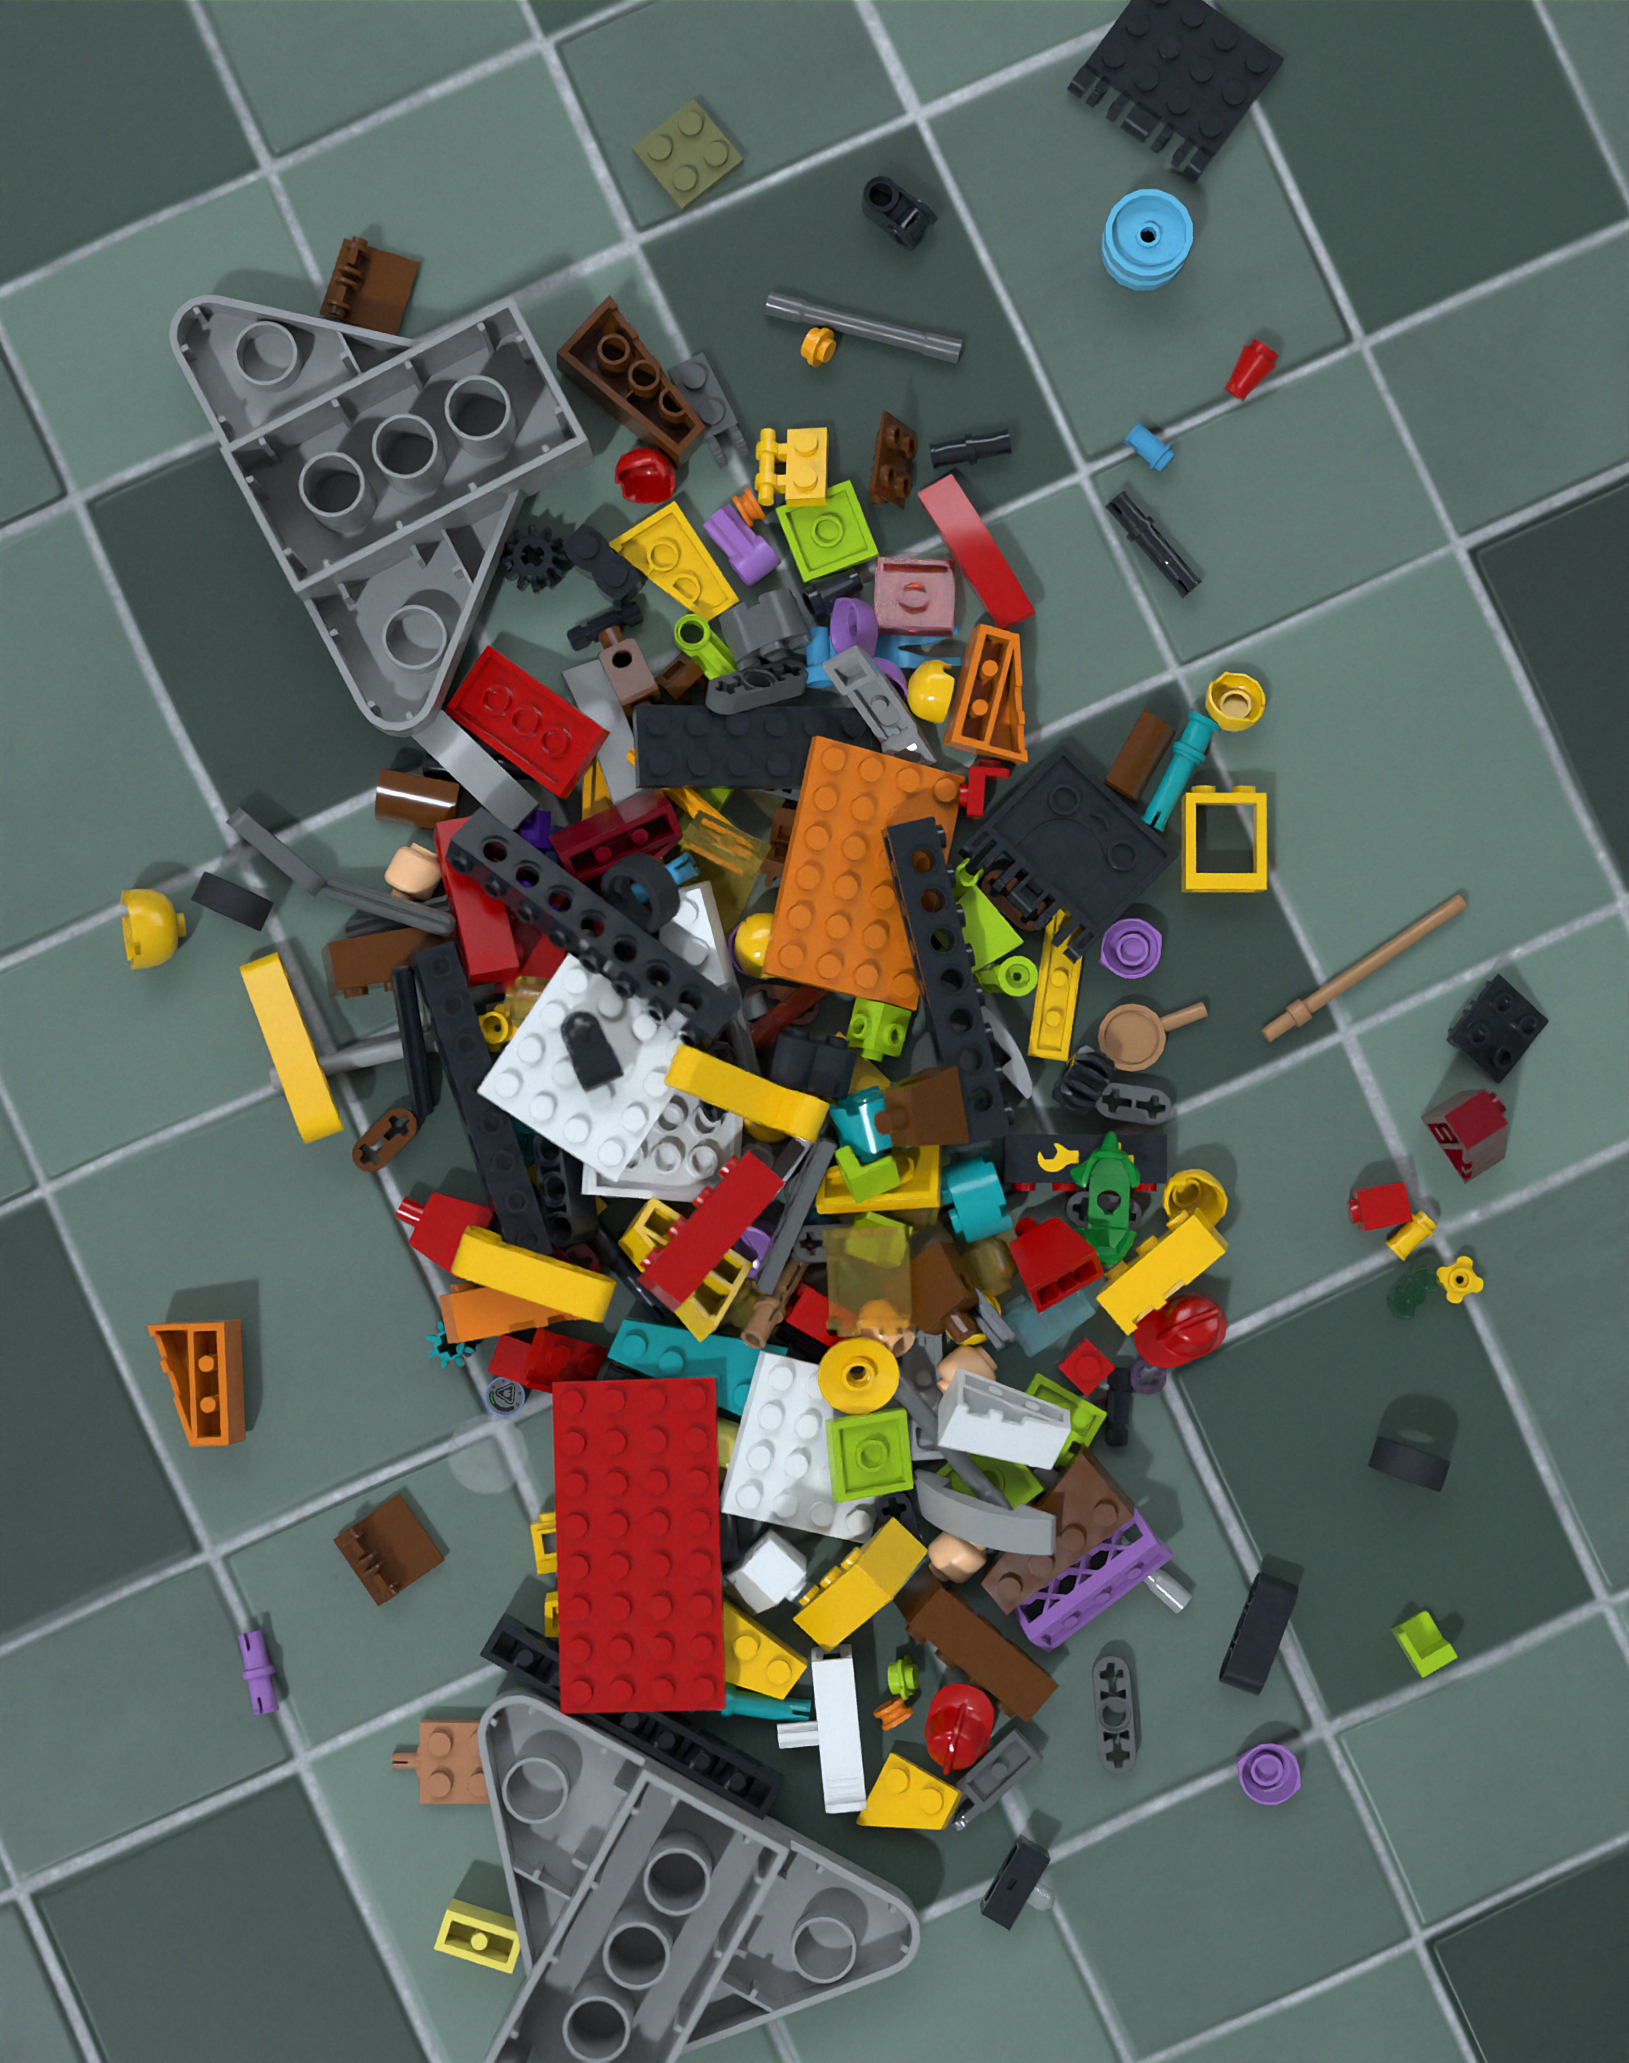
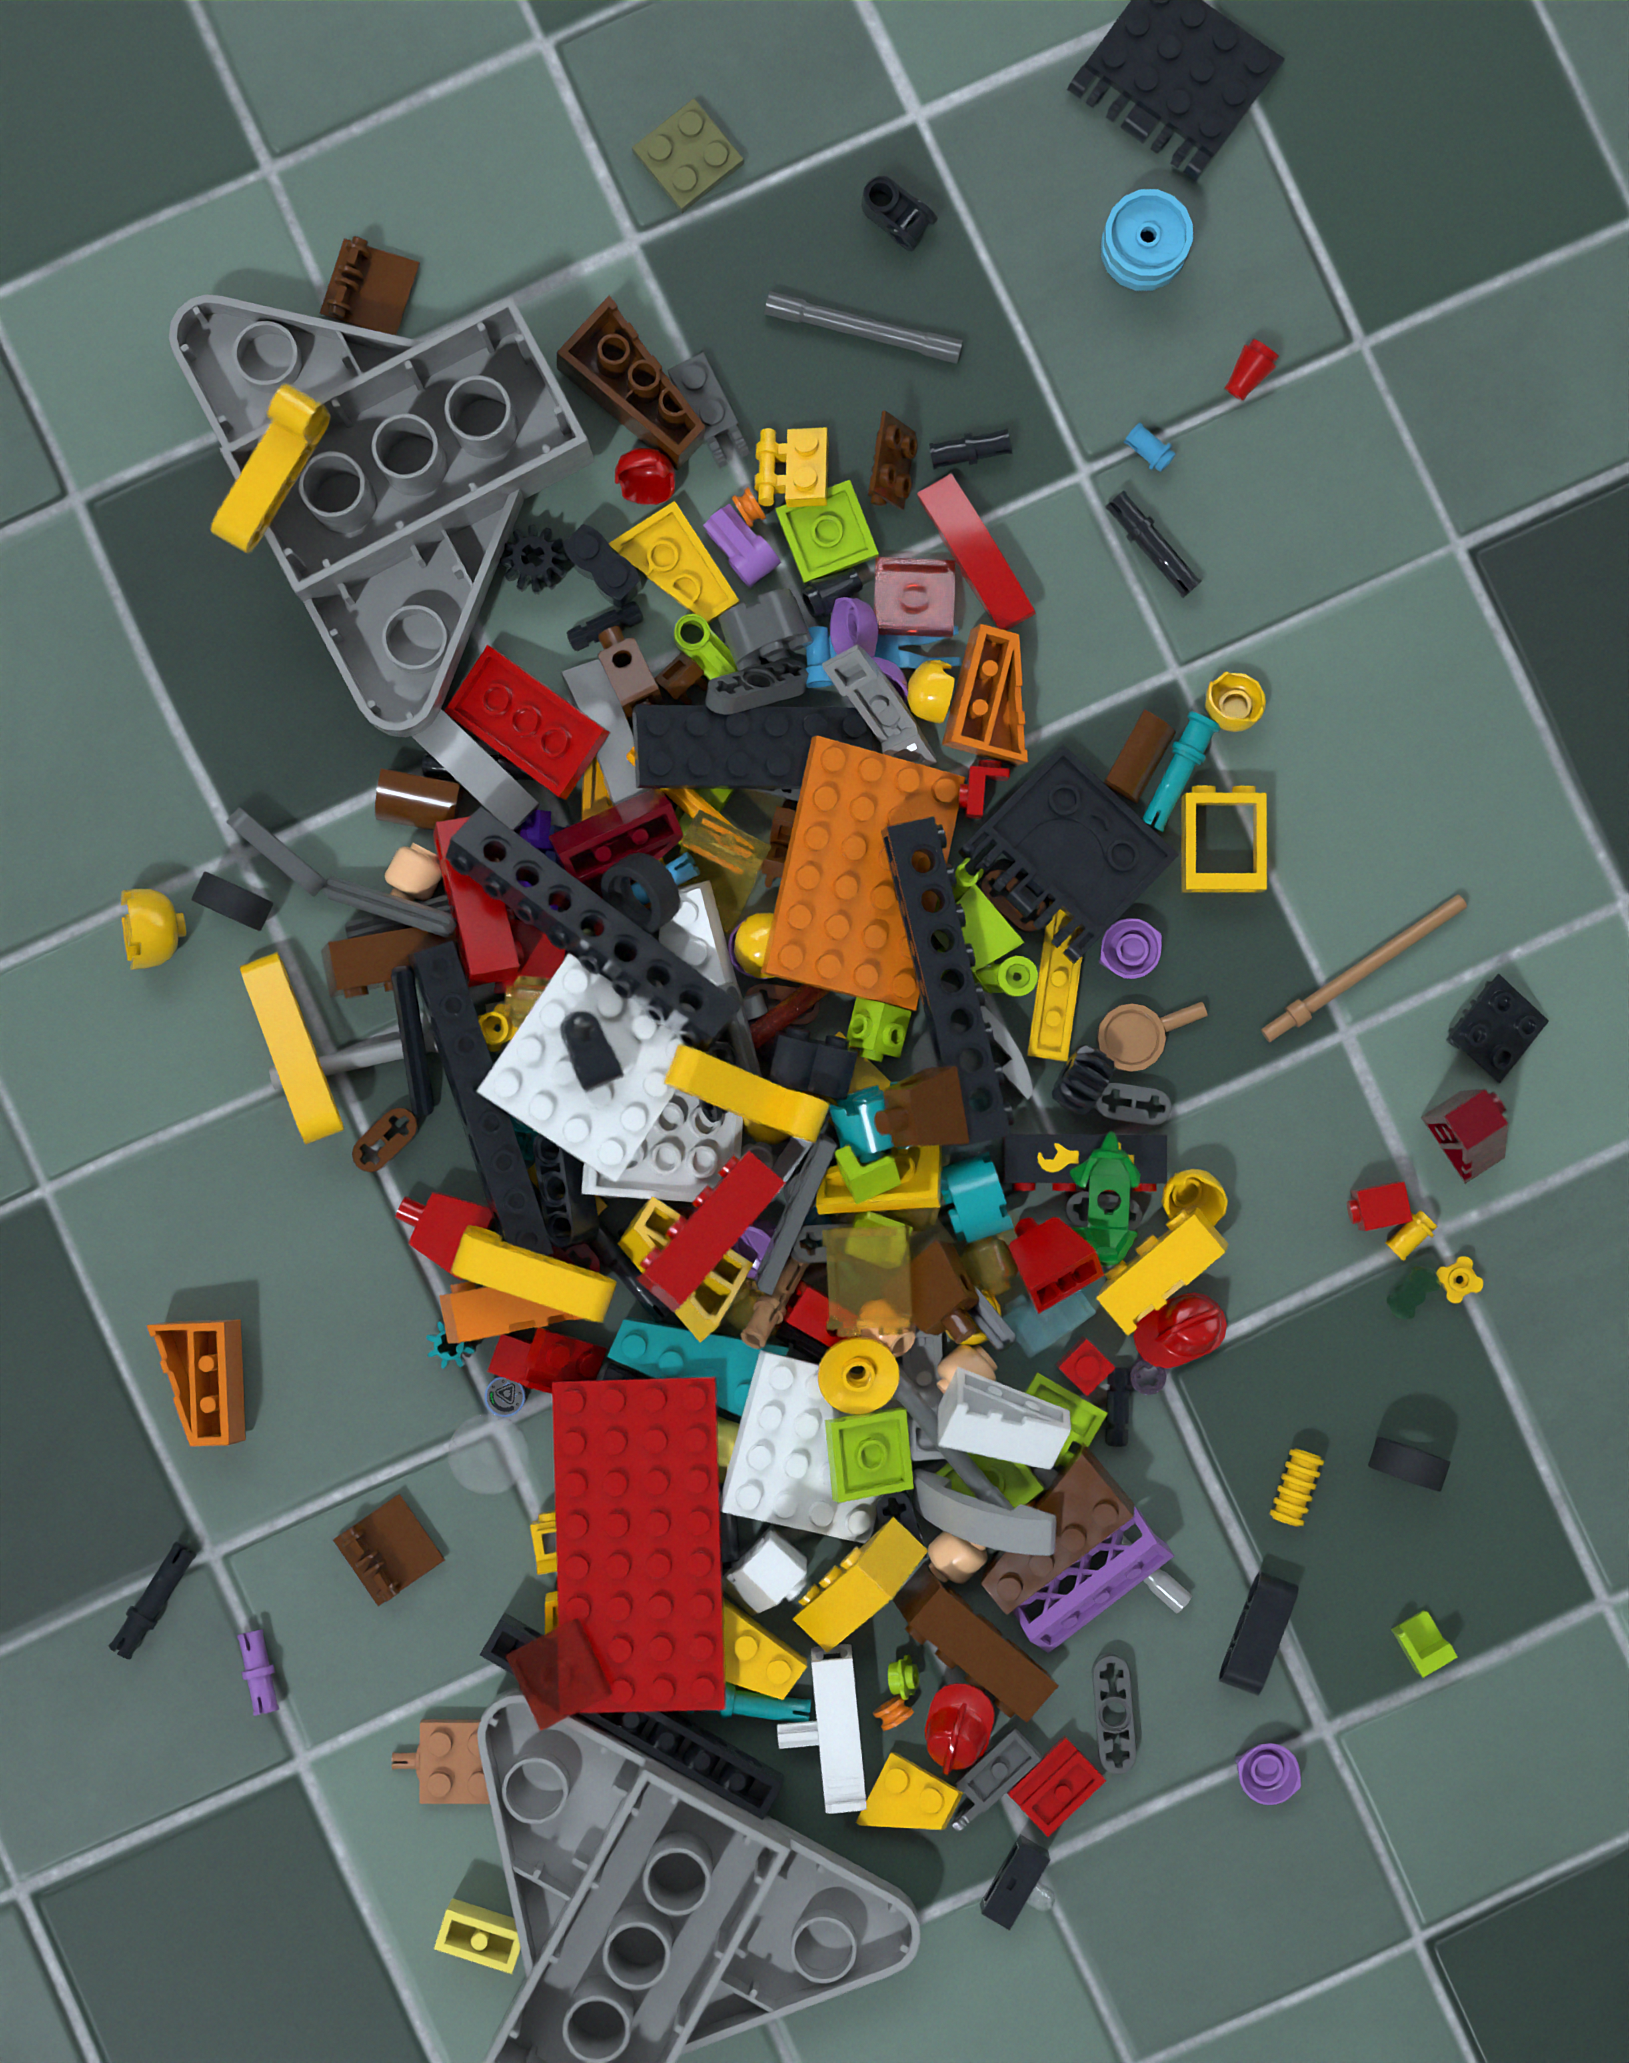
light orange plate [801,327,836,367] -> none
none -> black pin [108,1542,197,1660]
none -> yellow beam [211,383,330,553]
none -> clear red tile [506,1618,613,1731]
none -> red plate [1007,1735,1106,1837]
none -> yellow piece [1269,1448,1325,1527]

